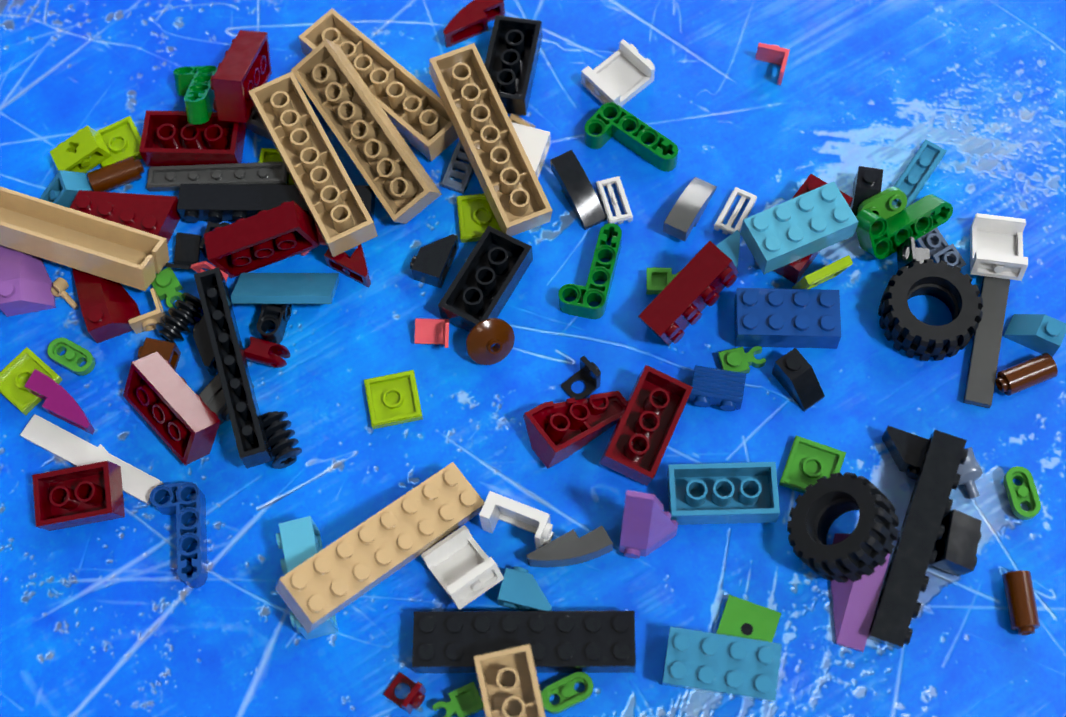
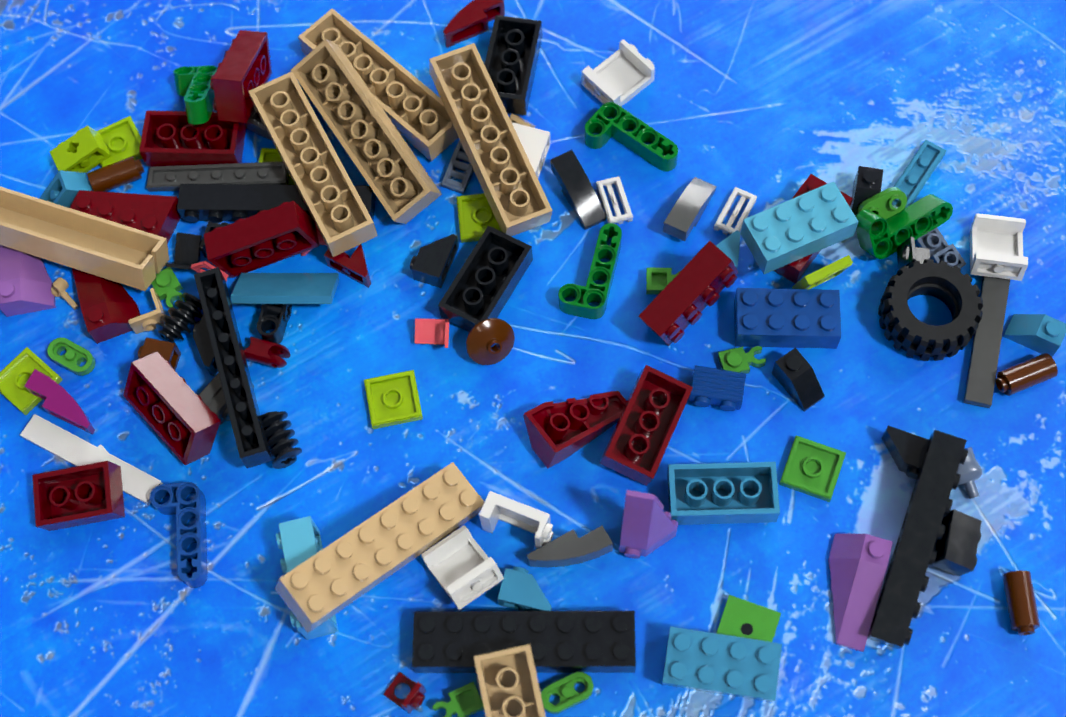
black bracket [561,356,601,400] -> none
bracket [756,42,790,85] -> none
black tyre [787,472,899,583] -> none
bright green plate [1003,466,1041,520] -> none

